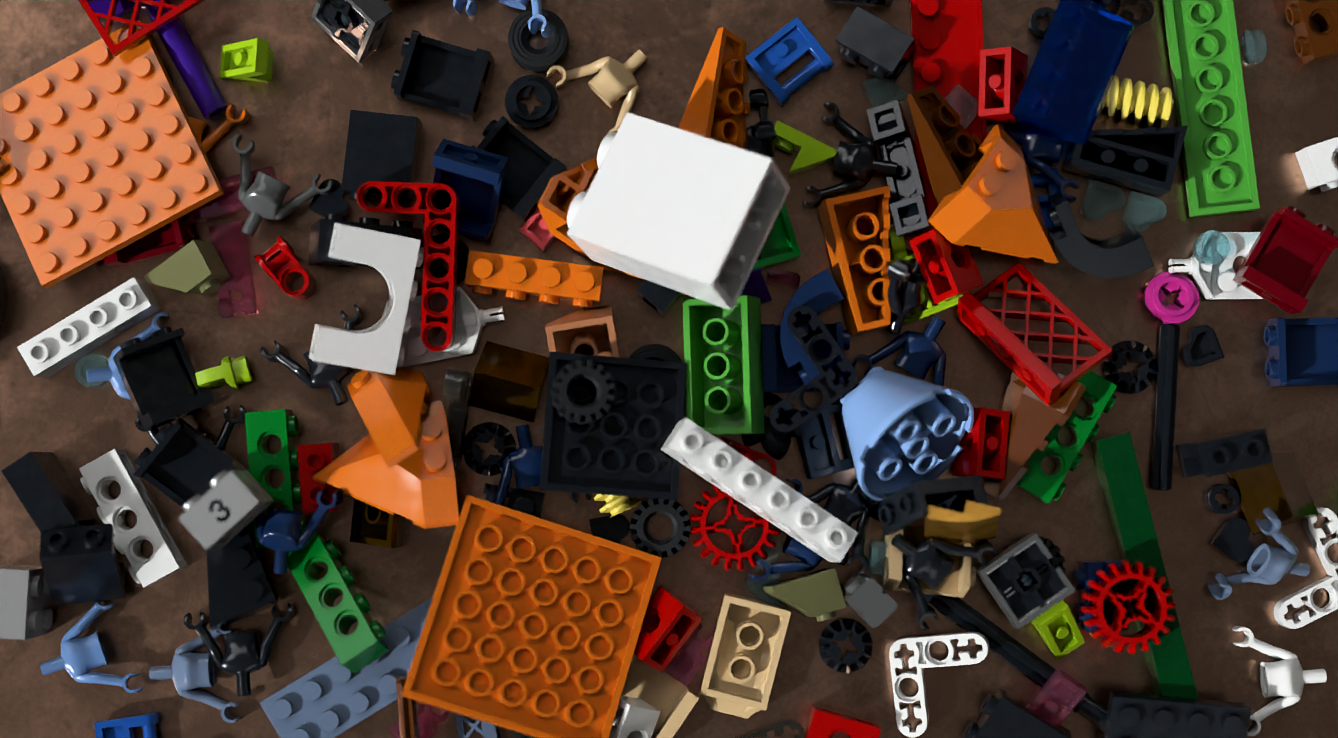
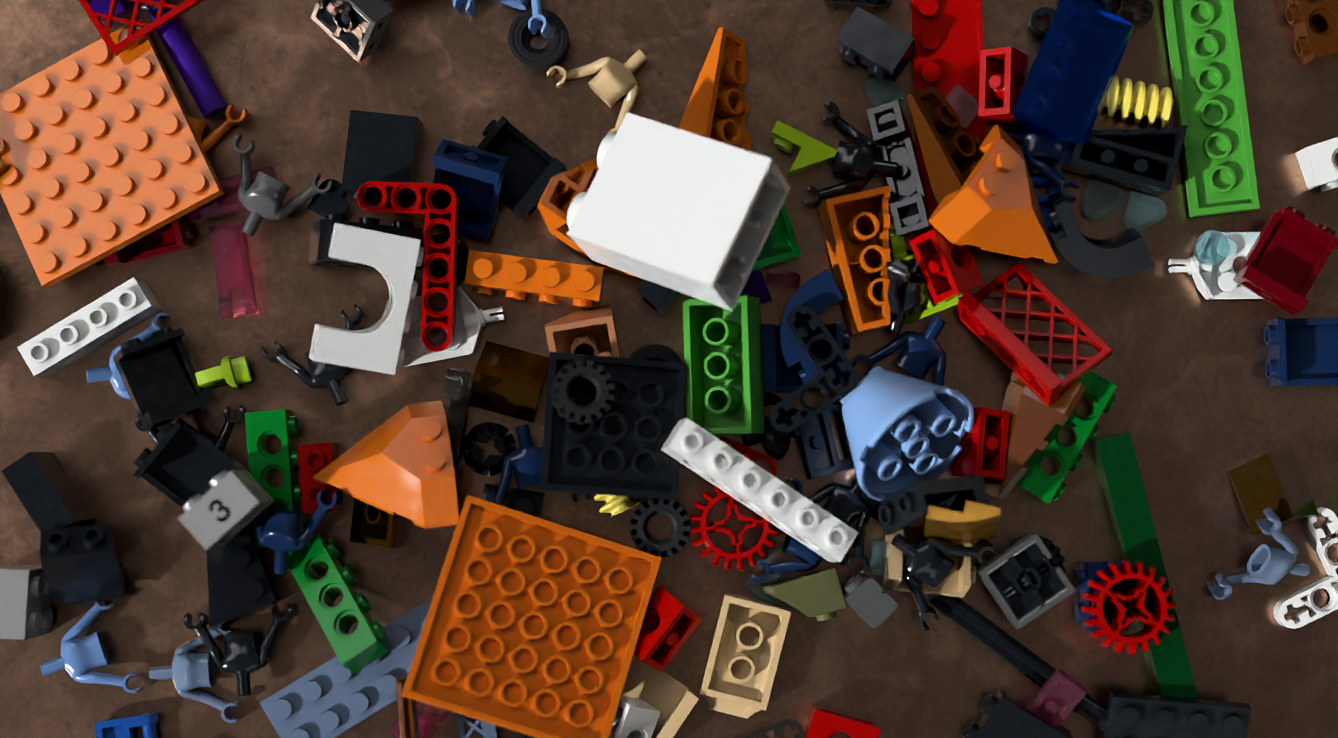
clear light blue tile [74,354,109,388] -> none
white brick [79,449,188,588] -> none
olive slope [144,240,230,296] -> none
lime slope [219,38,274,82] -> none
red piece [254,236,316,300] -> none
orange wedge [347,368,430,469] -> none
black panel [391,30,493,122] -> none
black gear [505,75,558,129] -> none
coral tile [518,207,557,252] -> none
black tile [589,514,630,544] -> none
clear pink plate [665,623,714,687] -> none
black piece [743,89,776,160] -> none
blue plate [745,16,834,106] -> none
black gear [819,618,873,673] -> none
white beam [889,631,989,738] -> none
lime slope [1031,600,1085,661] -> none
black gear [1103,340,1158,394] -> none
dark pink gear [1144,272,1199,325] -> none
black axle [1151,324,1180,491] -> none
black panel [1176,428,1273,478] -> none
black tile [1180,325,1225,367] -> none
black bush [1205,484,1240,514] -> none
black tile [1209,518,1254,562] -> none
white piece [1232,625,1327,736] -> none
clear light blue tile [1240,29,1267,64] -> none

